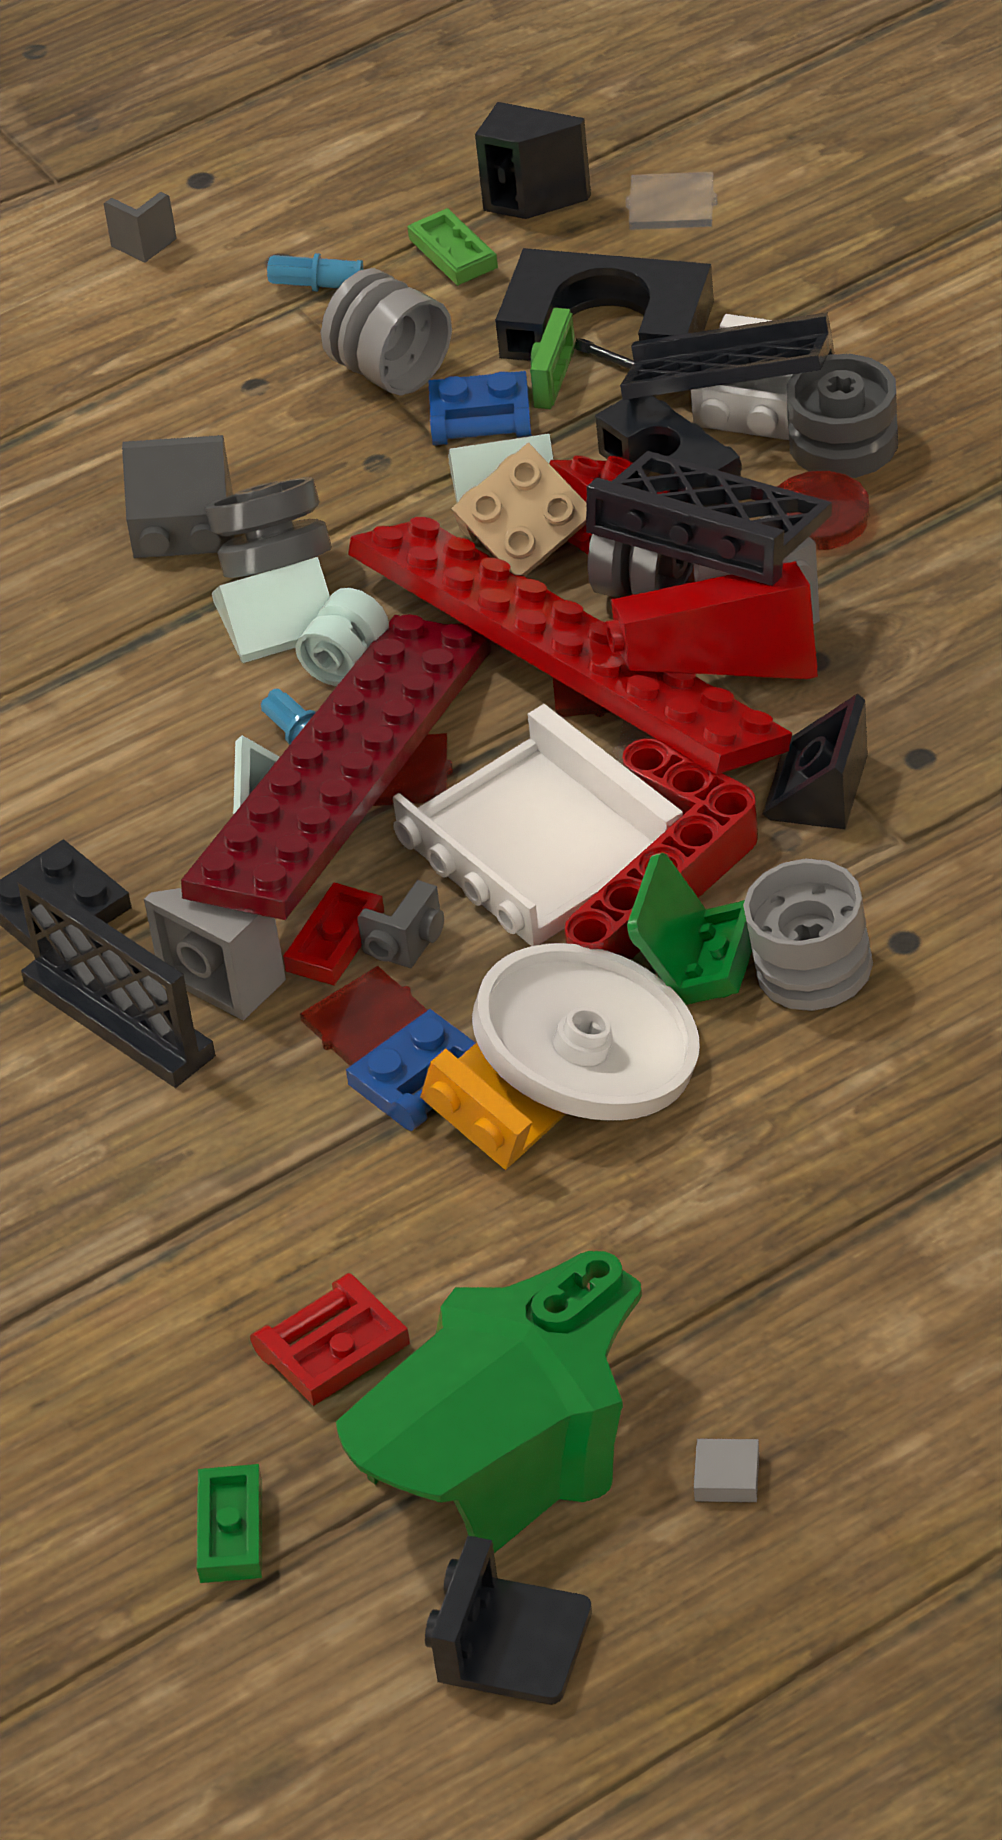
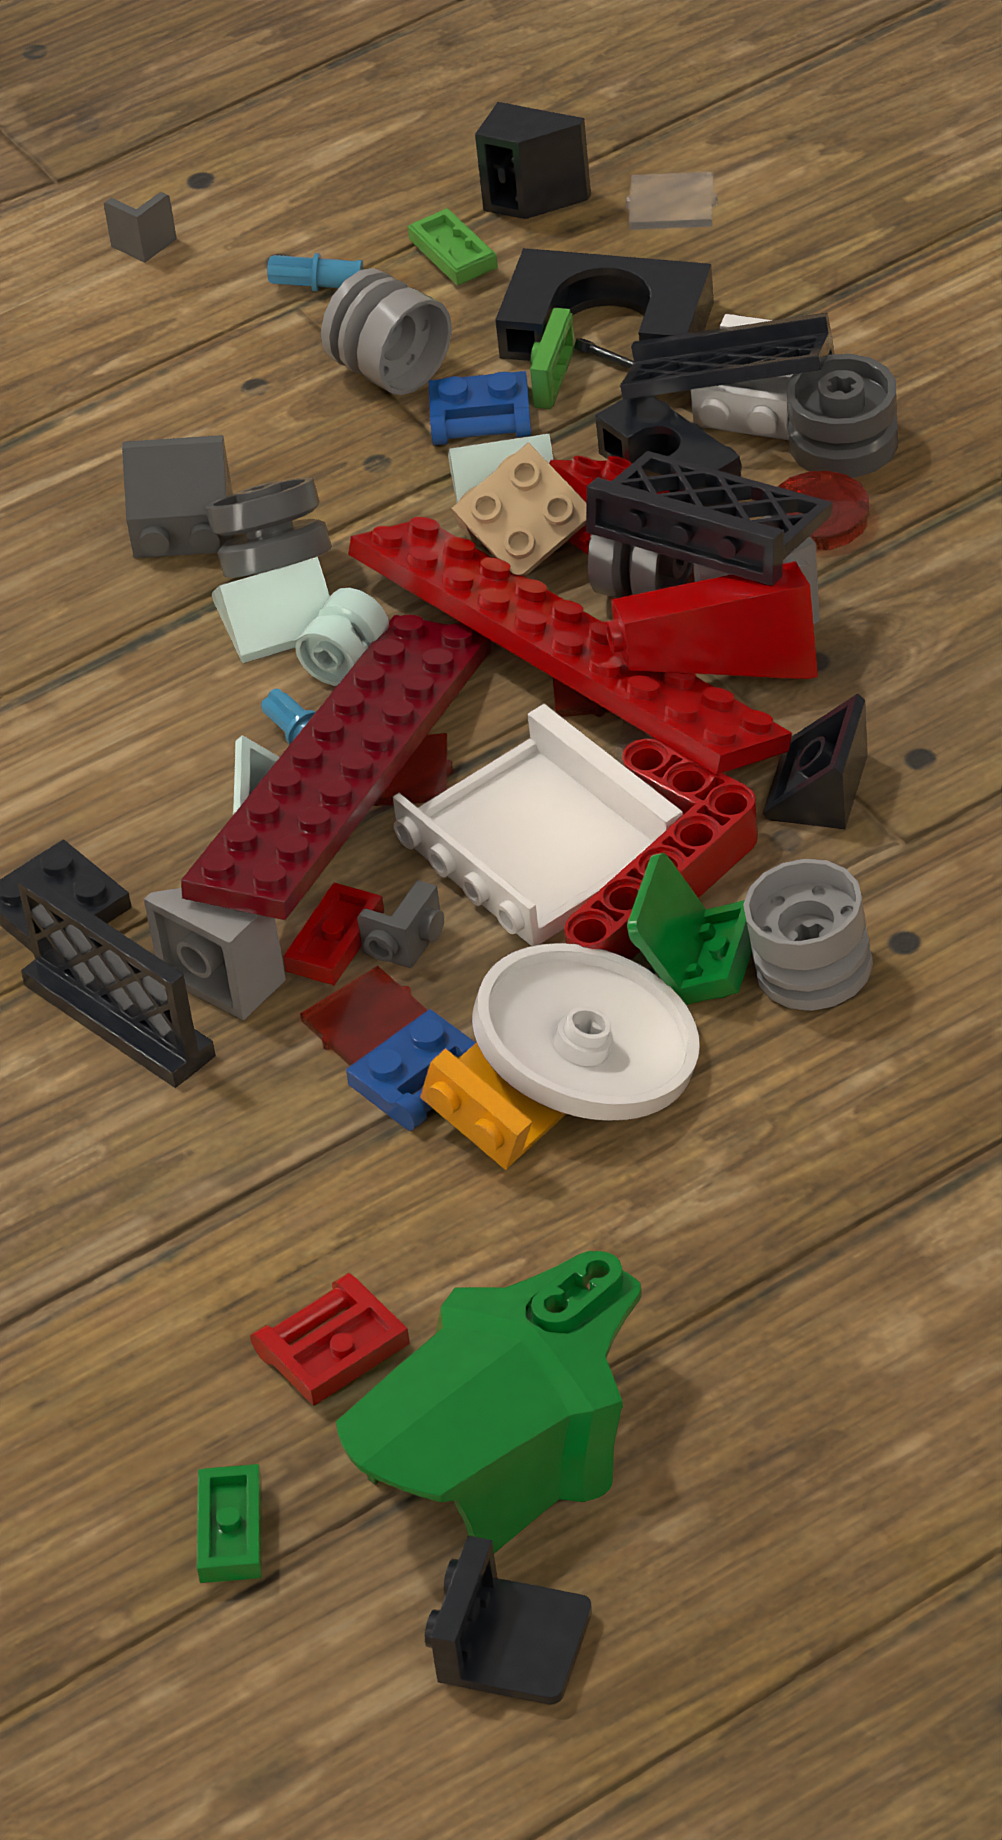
light grey tile [694,1439,760,1502] -> none

